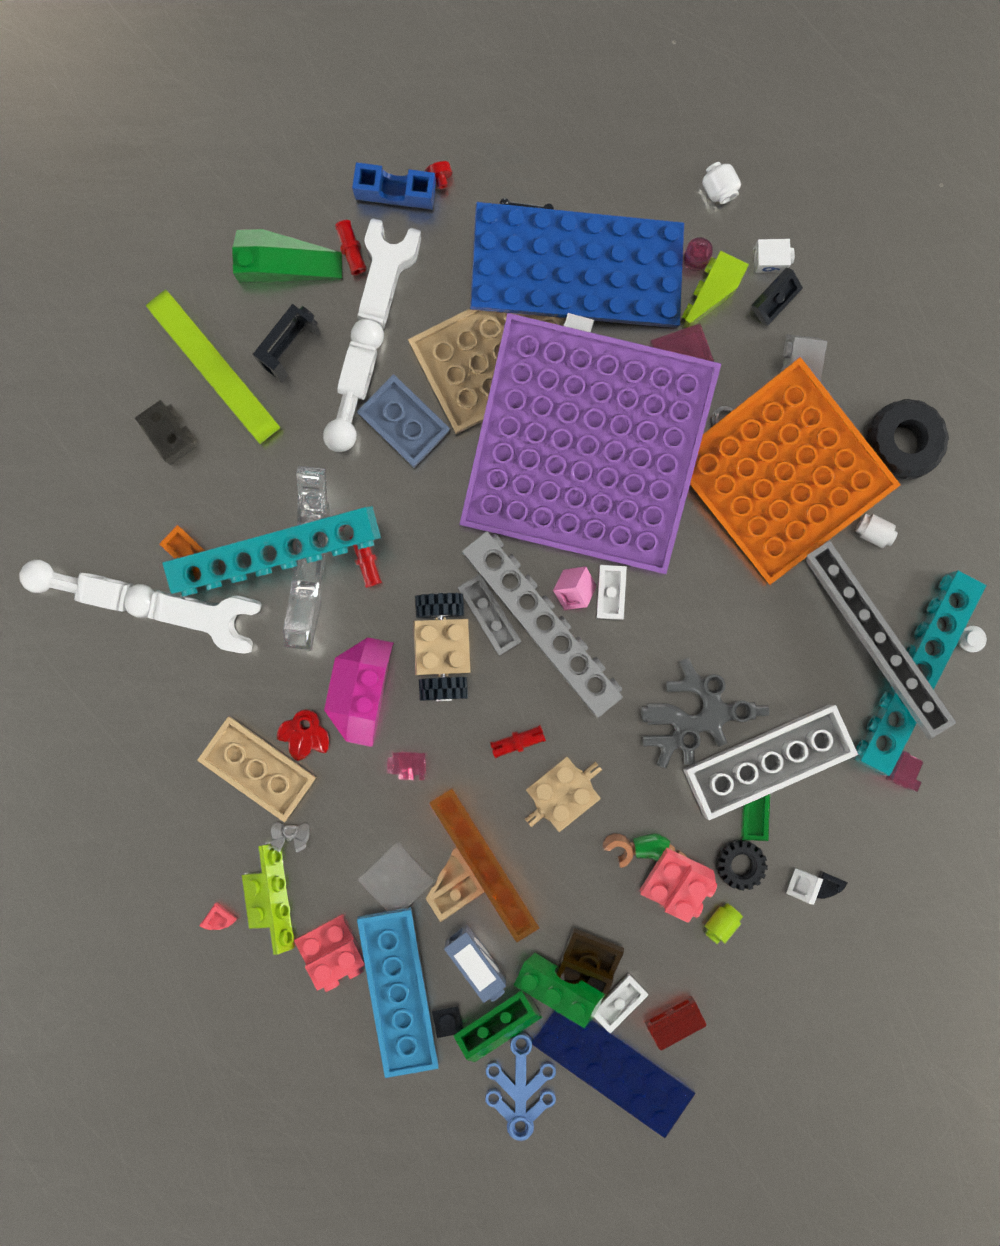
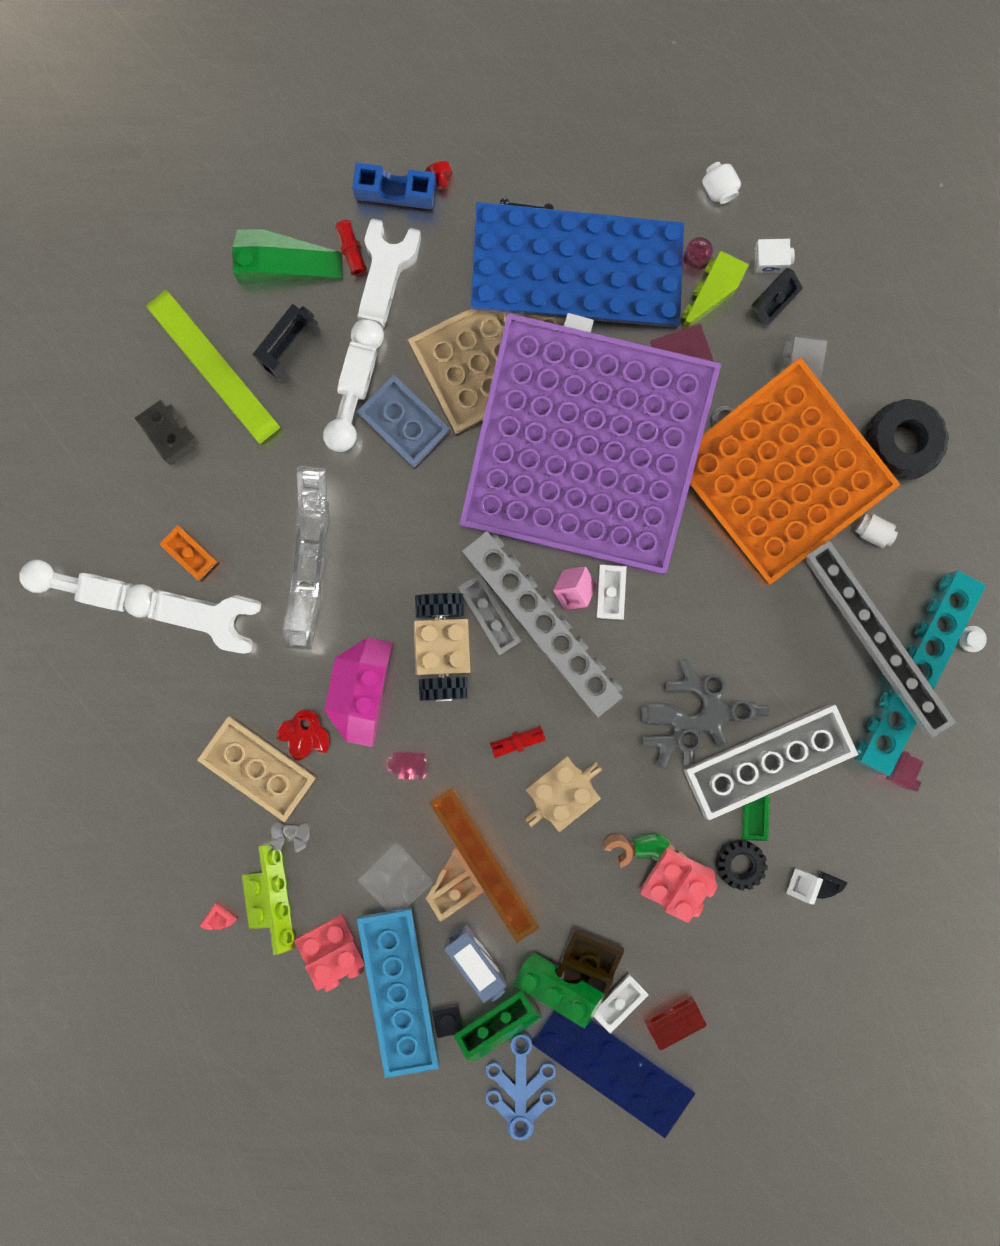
teal brick [162,506,381,597] -> none
red pin [350,536,382,588] -> none
lime brick [704,903,743,945] -> none

